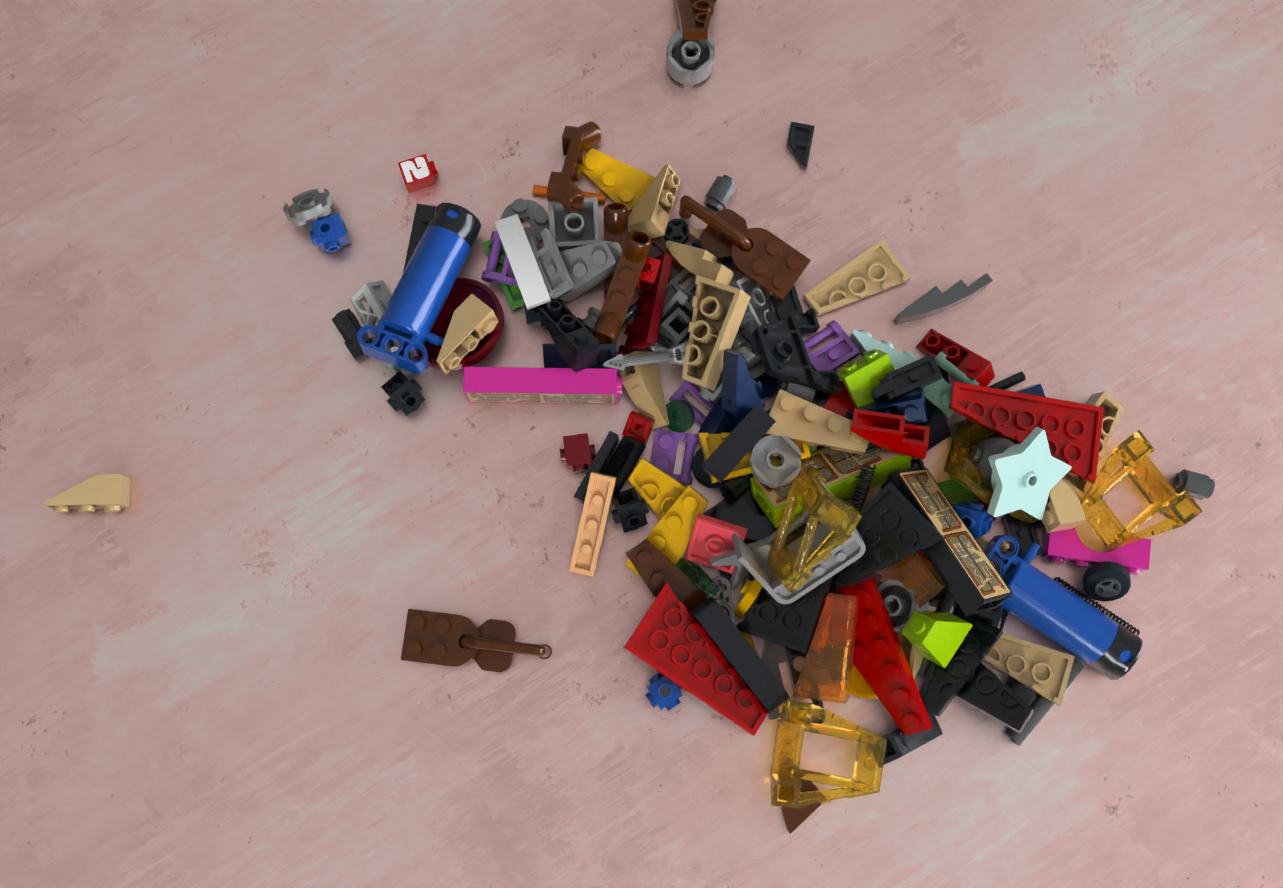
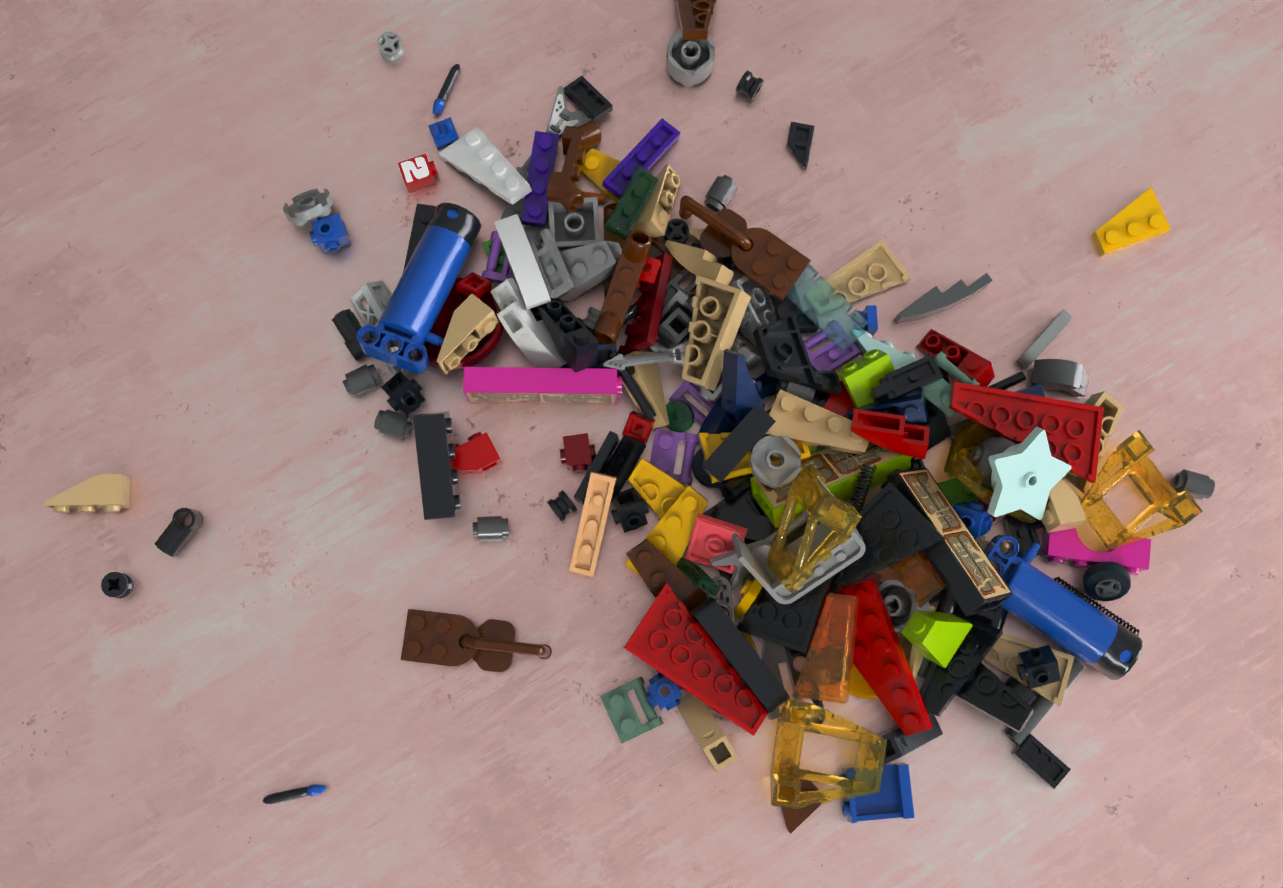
none -> black wheel [101,572,134,599]
none -> black piece [154,508,203,557]
none -> black piece [263,784,326,804]
none -> dark grey brick [342,364,382,397]
none -> dark grey brick [374,409,414,440]
none -> light grey wheel [377,32,404,62]
none -> black wedge [413,411,462,520]
none -> blue tile [428,117,459,150]
none -> black piece [432,64,460,115]
none -> white wing [438,126,532,205]
none -> red slope [453,432,502,474]
none -> red tile [457,272,492,299]
none -> dark grey brick [473,516,509,542]
none -> white slope [490,278,566,368]
none -> piece [516,86,590,181]
none -> dark purple plate [521,131,559,228]
none -> black wheel [547,490,578,522]
none -> black plate [563,76,613,123]
none -> sand green plate [600,676,664,743]
none -> dark purple plate [602,118,681,200]
none -> clear green tile [604,166,659,240]
none -> black bar [607,351,656,420]
none -> tan slope [676,694,739,772]
none -> black wheel [736,70,764,101]
none -> clear light blue windscreen [786,264,868,352]
none -> blue panel [839,763,915,823]
none -> blue tile [852,305,878,336]
none -> black plate [1013,734,1071,789]
none -> black brick [1016,645,1061,689]
none -> light grey beam [1017,309,1073,369]
none -> dark grey brick [1031,359,1089,397]
none -> yellow wing [1092,186,1171,256]

